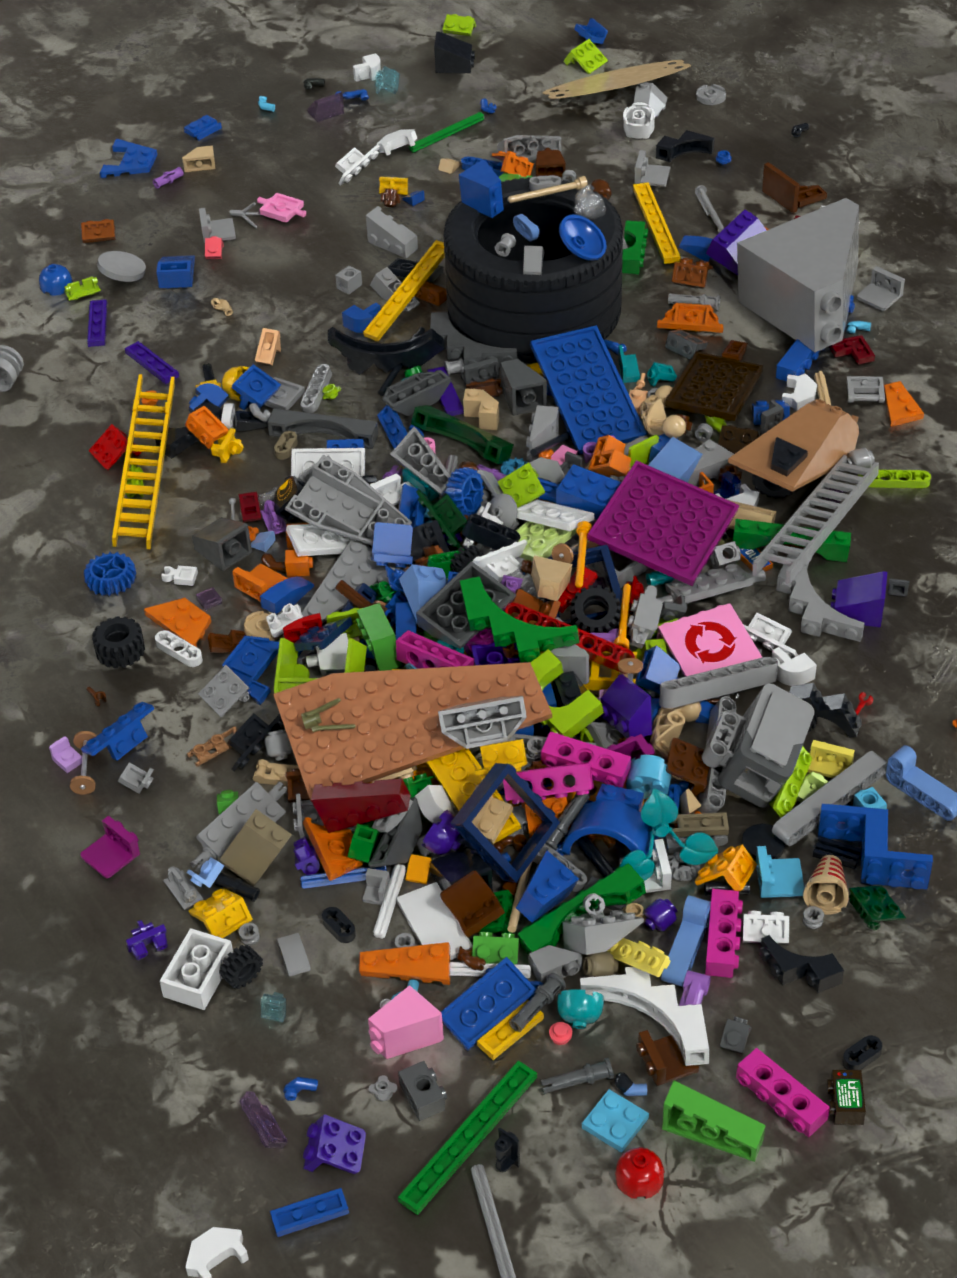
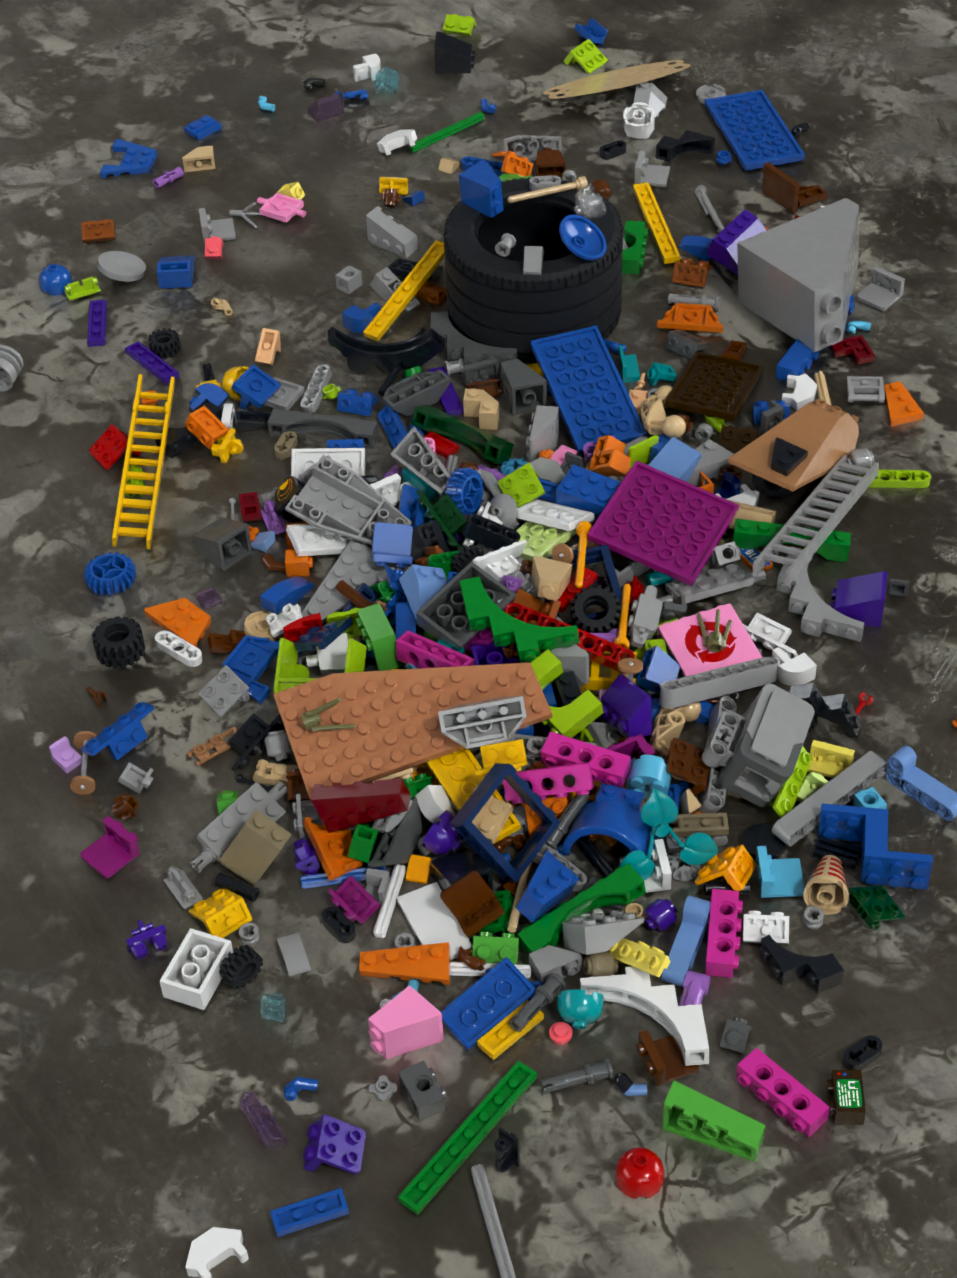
white plate [161,565,198,586] -> none
light blue bracket [187,857,224,888] -> none
orange bracket [232,564,288,602] -> none
light grey arm [249,403,271,422] -> none
white bracket [335,144,380,186] -> none
medium blue plate [513,214,539,241] -> none
black bar [530,431,571,456] -> none
medium azure plate [582,1089,649,1153] -> none
light grey bush [583,893,605,915] -> none
none -> reddish brown gear [112,793,138,821]
none -> black tyre [148,328,181,358]
none -> black hinge [236,774,274,792]
none -> light yellow bracket [277,182,305,200]
none -> magenta bracket [328,876,381,924]
none -> blue bracket [337,388,379,416]
none -> red tile [423,432,459,459]
none -> black beam [600,140,627,160]
none -> olive plant [697,609,732,652]
none -> blue plate [705,90,805,171]

